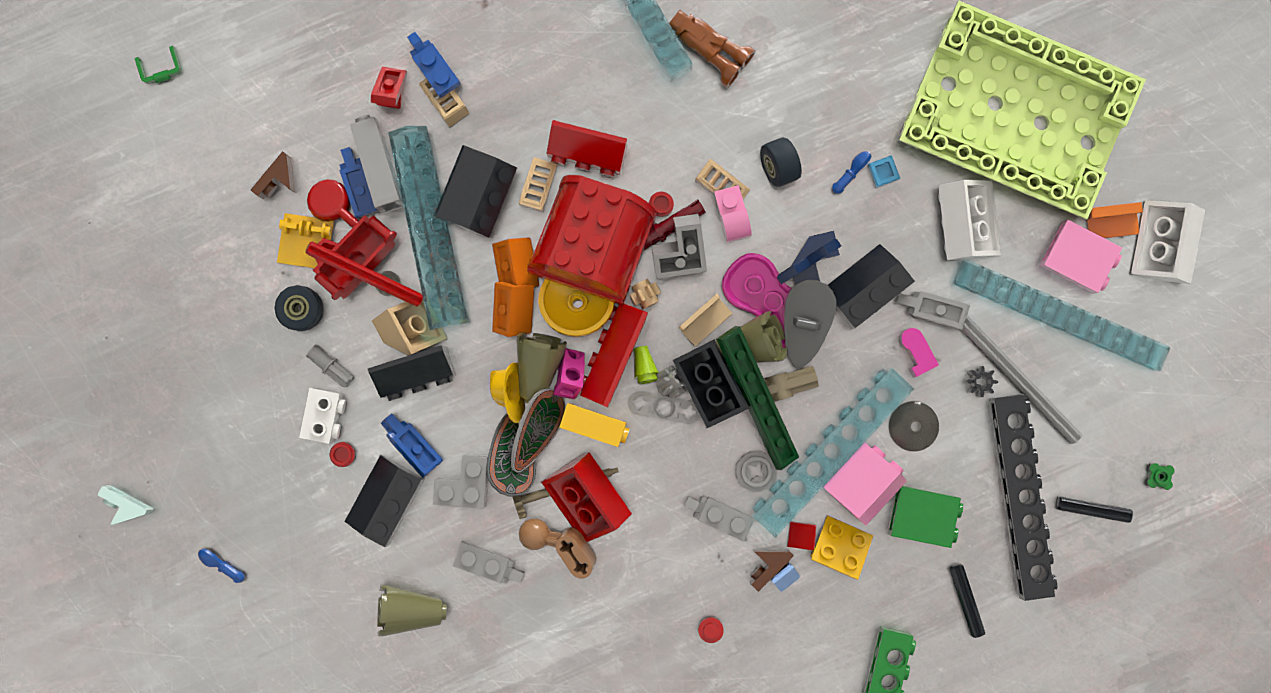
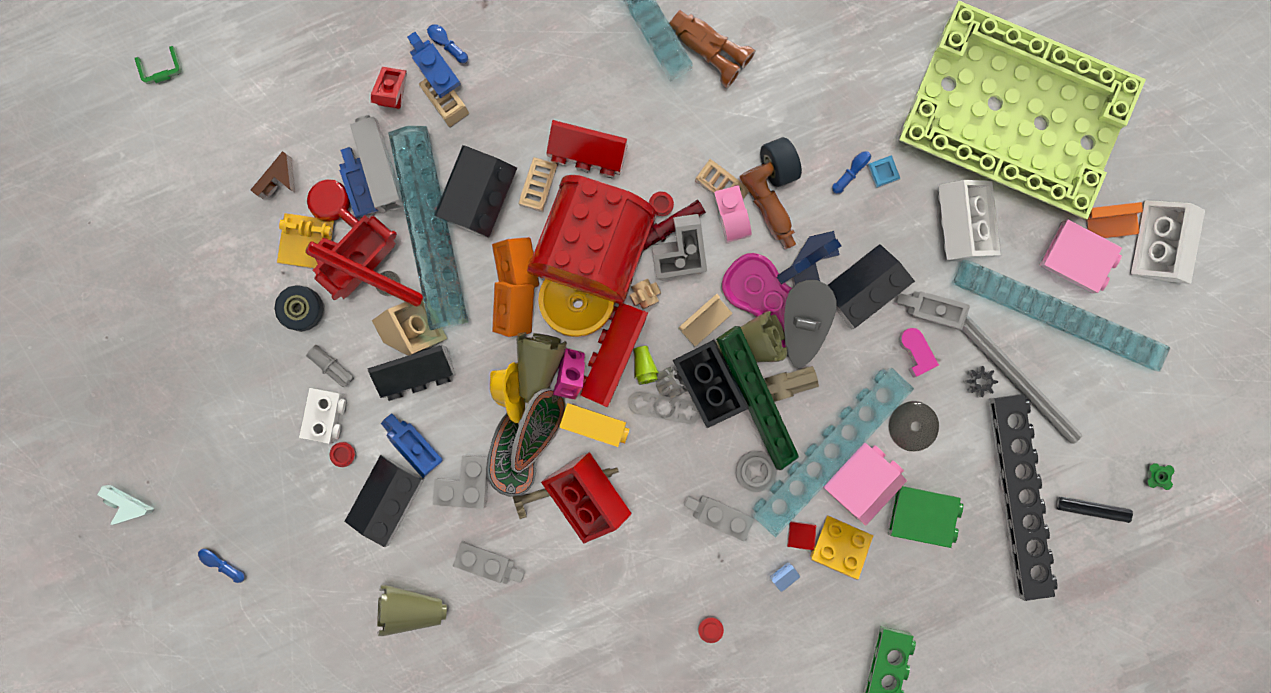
medium nougat beam [519,519,596,579] -> none
reddish brown slope [750,550,794,592] -> none
black axle [950,564,985,638] -> none
none -> blue piece [427,24,468,63]
none -> dark orange piece [739,162,796,249]

